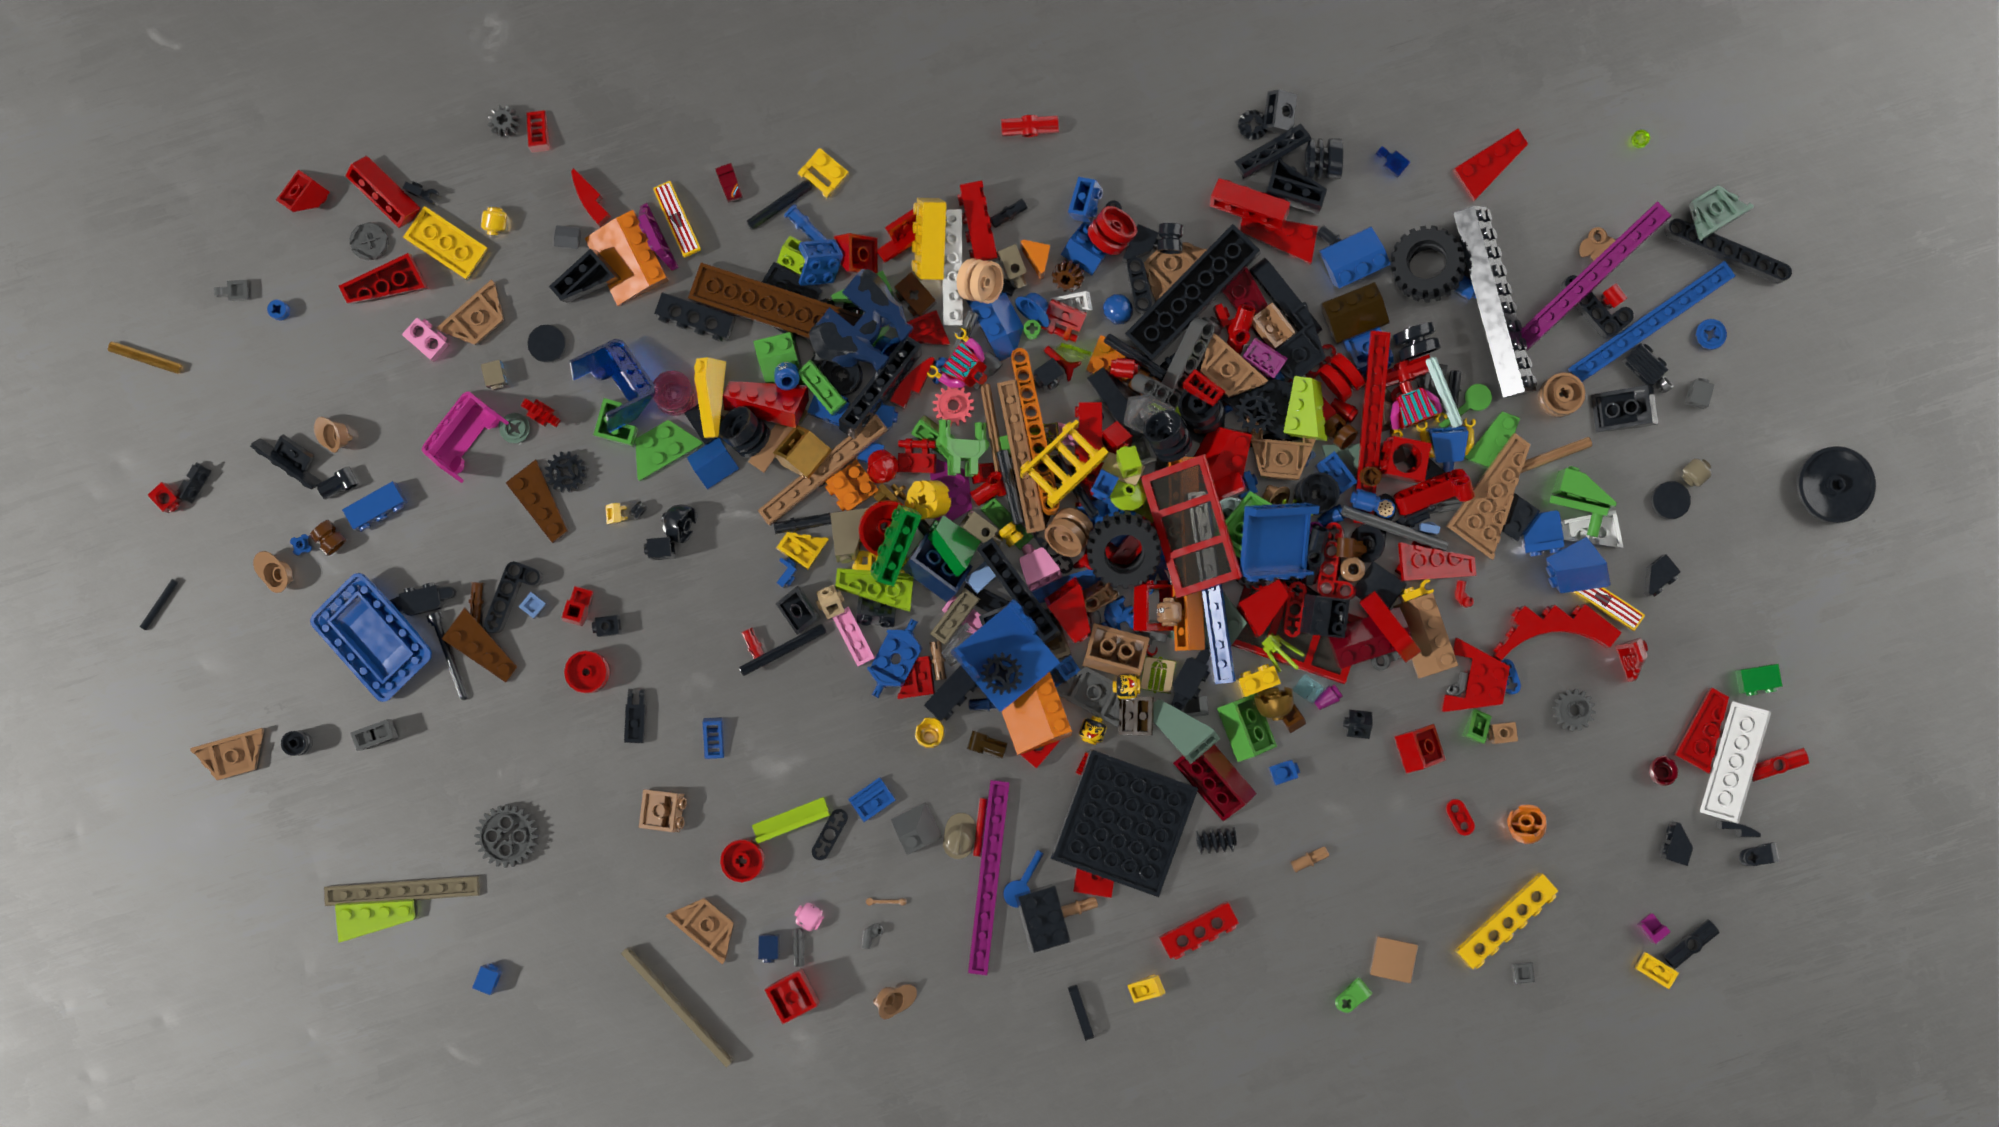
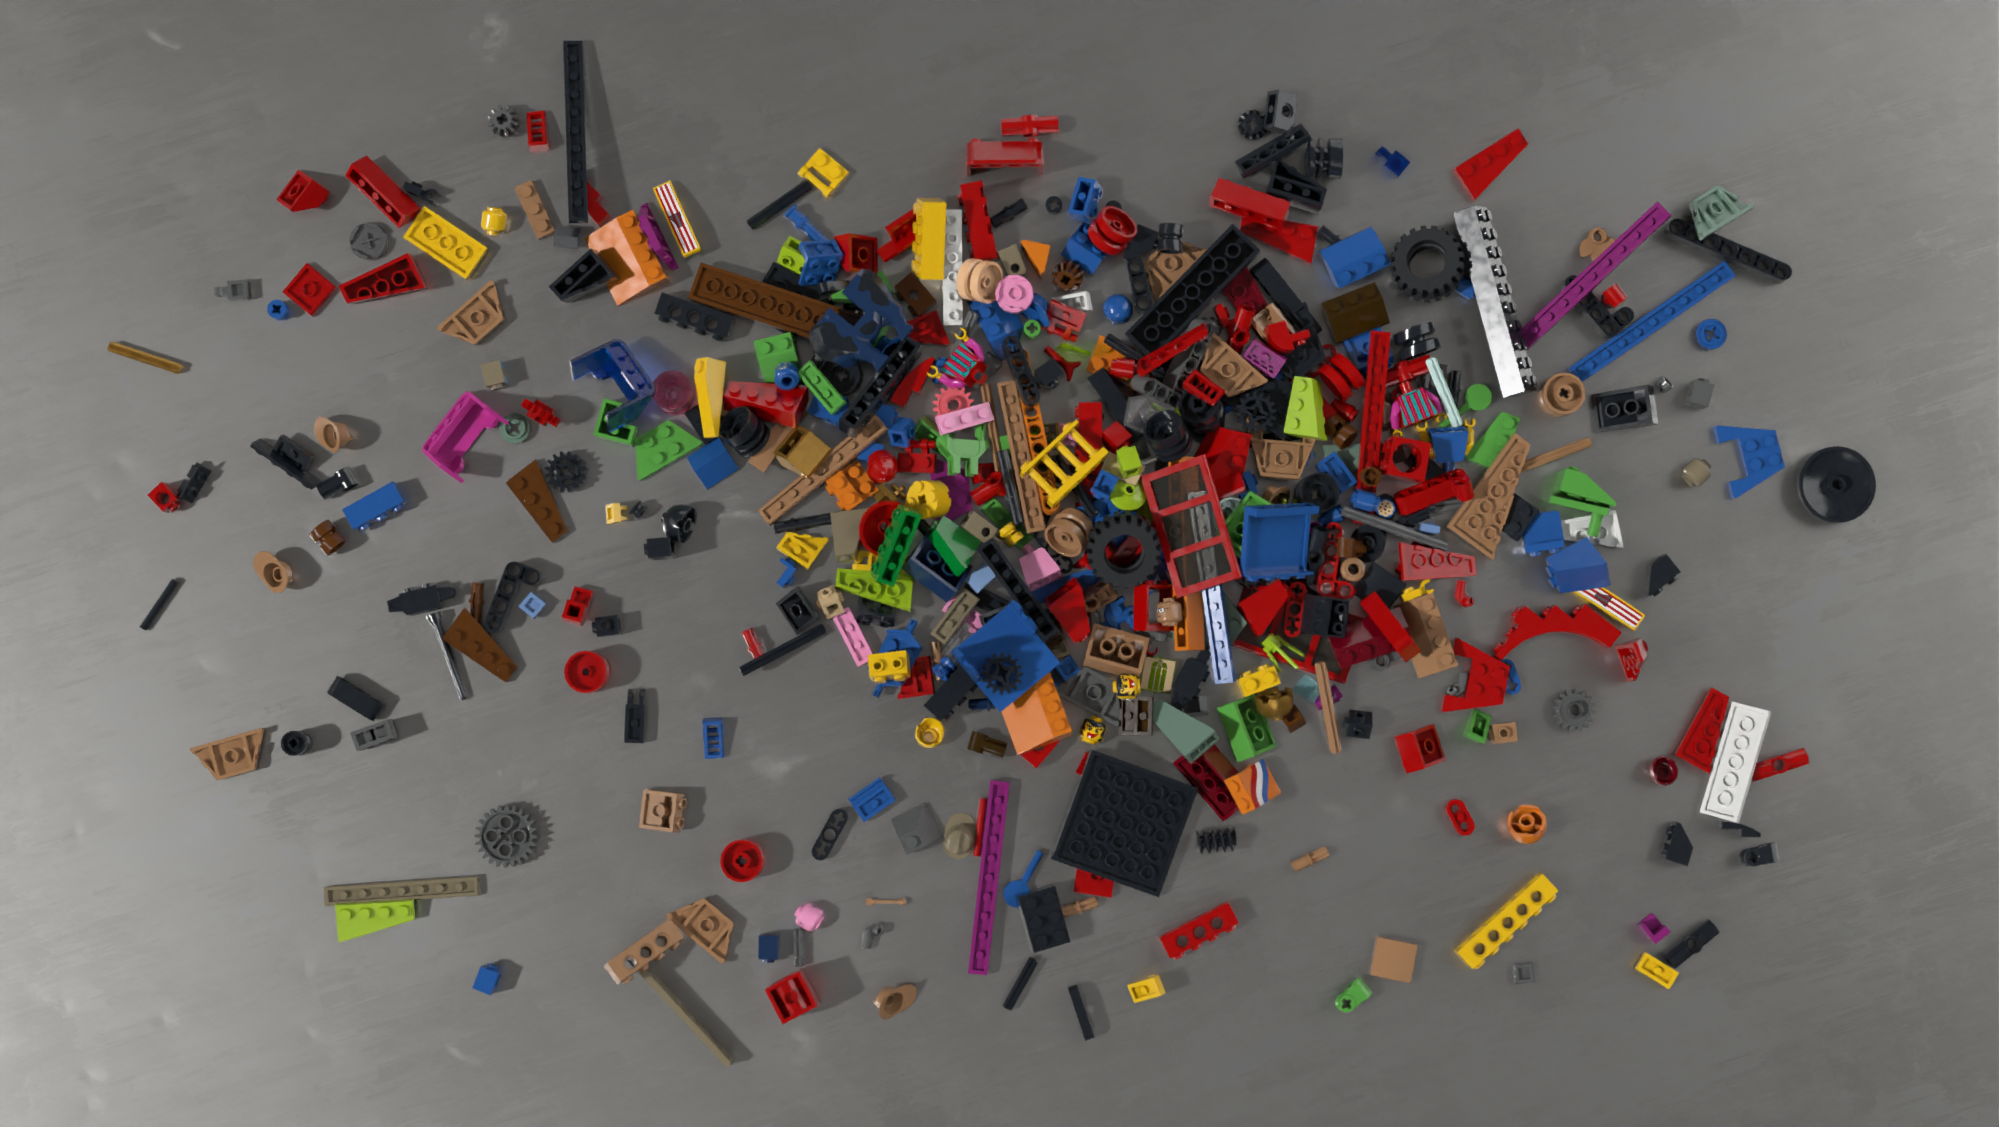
blue plate [290,534,312,556] -> none
blue wedge [310,573,432,702] -> none
bright pink brick [402,318,449,362] -> none
black tile [527,324,566,363] -> none
dark red leg [715,163,743,203] -> none
lime fence [752,797,831,844] -> none
blue bracket [1269,760,1300,785] -> none
black brick [1622,343,1668,386] -> none
clear neon green bush [1631,130,1650,148] -> none
black tile [1652,481,1691,519] -> none
green brick [1735,664,1783,696] -> none
none -> red tile [282,263,337,317]
none -> black beam [327,676,384,721]
none -> medium nougat plate [514,180,555,240]
none -> black plate [563,41,588,224]
none -> medium nougat brick [604,919,683,985]
none -> black beam [817,280,850,295]
none -> yellow brick [868,650,911,684]
none -> blue brick [888,417,915,448]
none -> blue wheel [933,656,957,681]
none -> bright pink plate [935,402,994,436]
none -> red windscreen [966,138,1044,176]
none -> bright pink tile [995,275,1034,313]
none -> black beam [1002,335,1040,407]
none -> black axle [1003,957,1038,1011]
none -> black bush [1045,196,1062,215]
none -> red wing [1137,323,1208,377]
none -> orange panel [1224,759,1281,815]
none -> red brick [1264,320,1311,354]
none -> medium nougat axle [1315,661,1342,754]
none -> blue wing [1713,426,1785,499]

